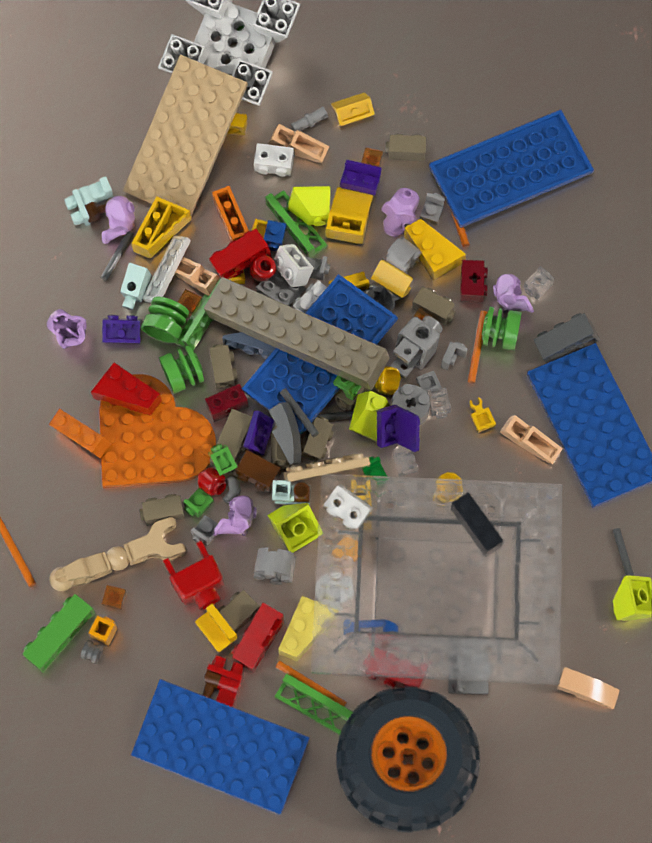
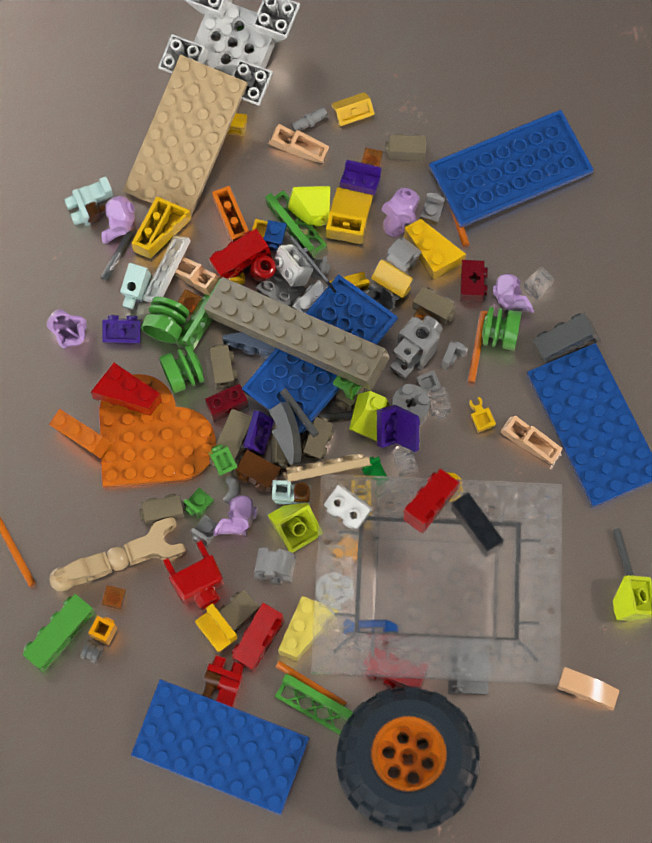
red head [198,467,227,496] -> none
white brick [254,143,294,176] -> none
yellow hair [374,366,400,395] -> none
none -> black piece [290,236,337,293]
none -> red wedge [403,468,460,534]

